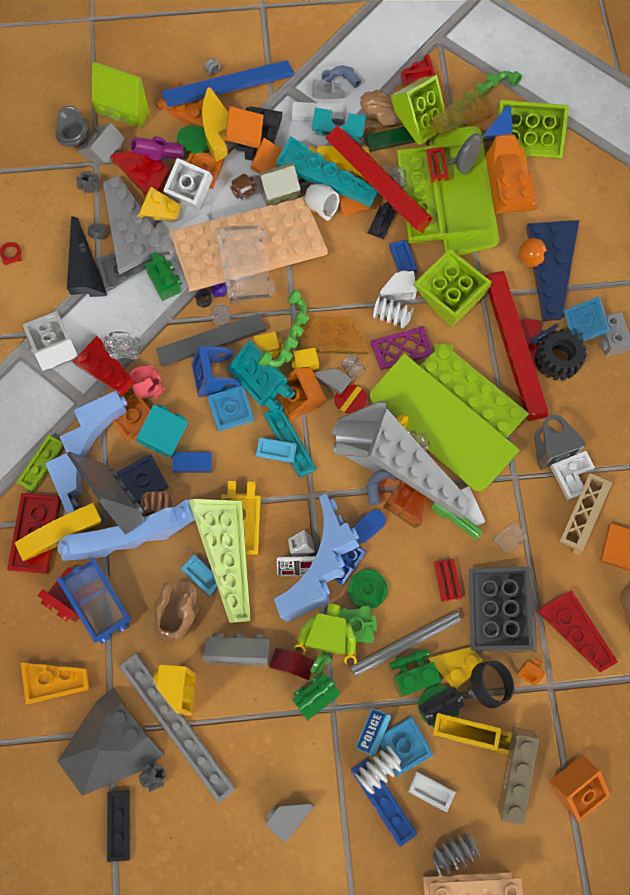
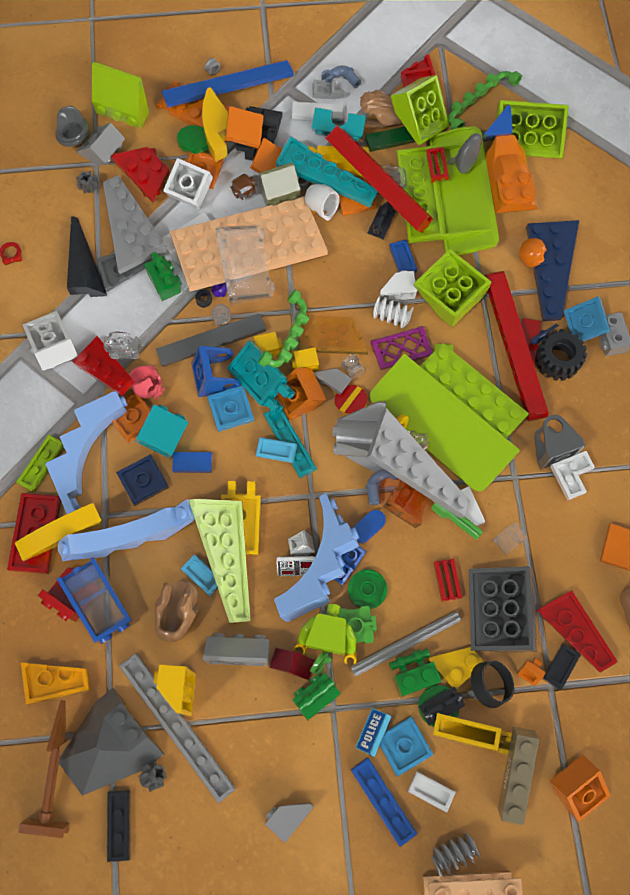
dark grey slope [66,451,146,535] -> none
flat silver tile [88,223,106,239] -> none
magenta piece [130,136,184,161] -> none
yellow wing [137,187,182,222] -> none
nougat gear [140,491,174,515] -> none
white piece [354,745,402,794] -> none
clear yellow wing [429,86,492,137] -> none
tan fence [560,473,612,556] -> none
none -> dark orange piece [18,700,69,838]
none -> black tile [543,643,581,690]

